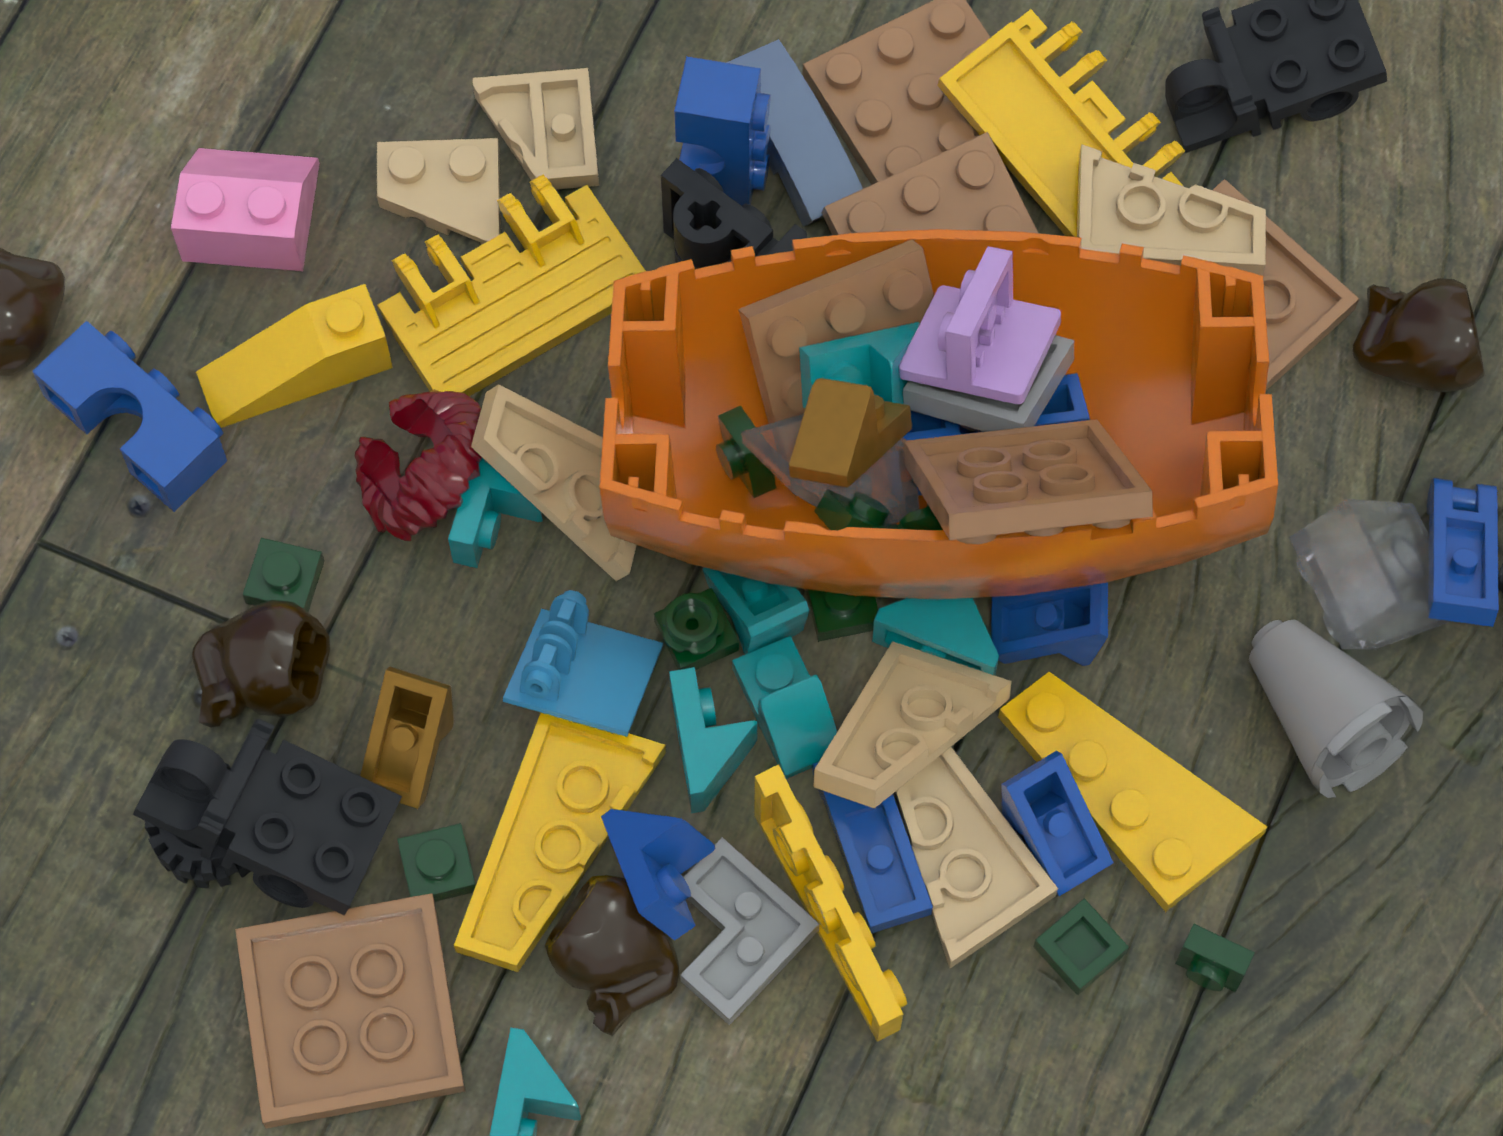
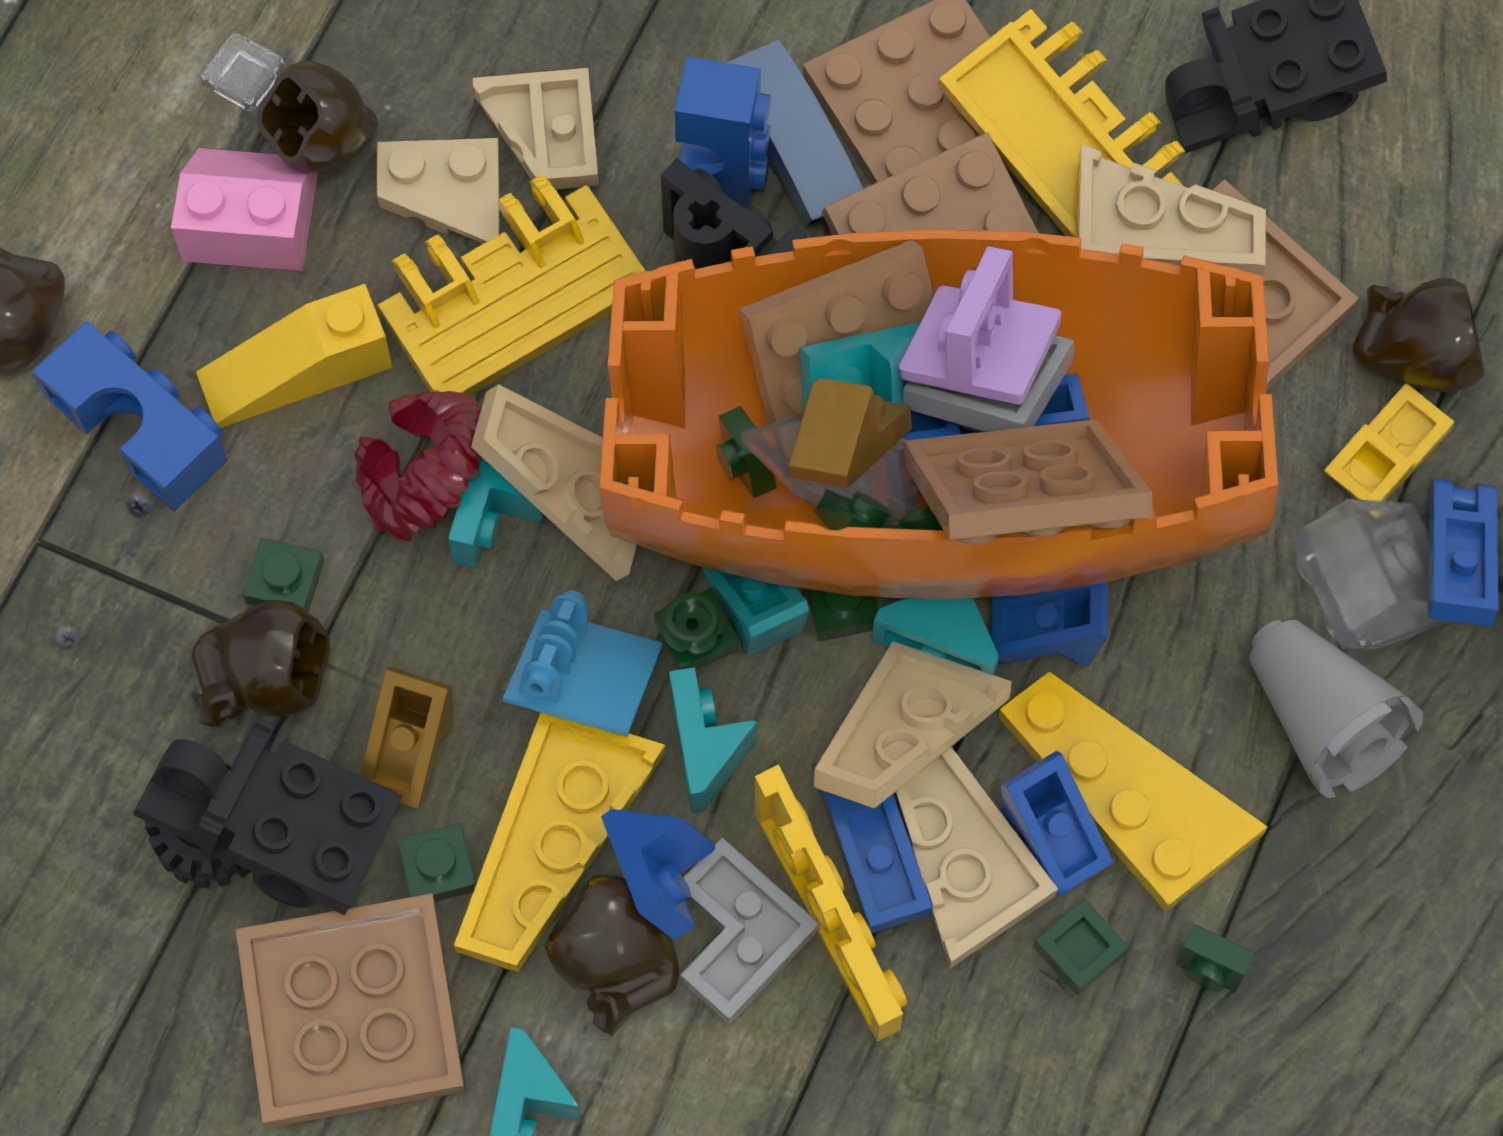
teal slope [732,636,837,779] -> none
none -> clear tile [200,31,286,113]
none -> dark brown piece [257,61,379,173]
none -> yellow slope [1324,383,1454,512]

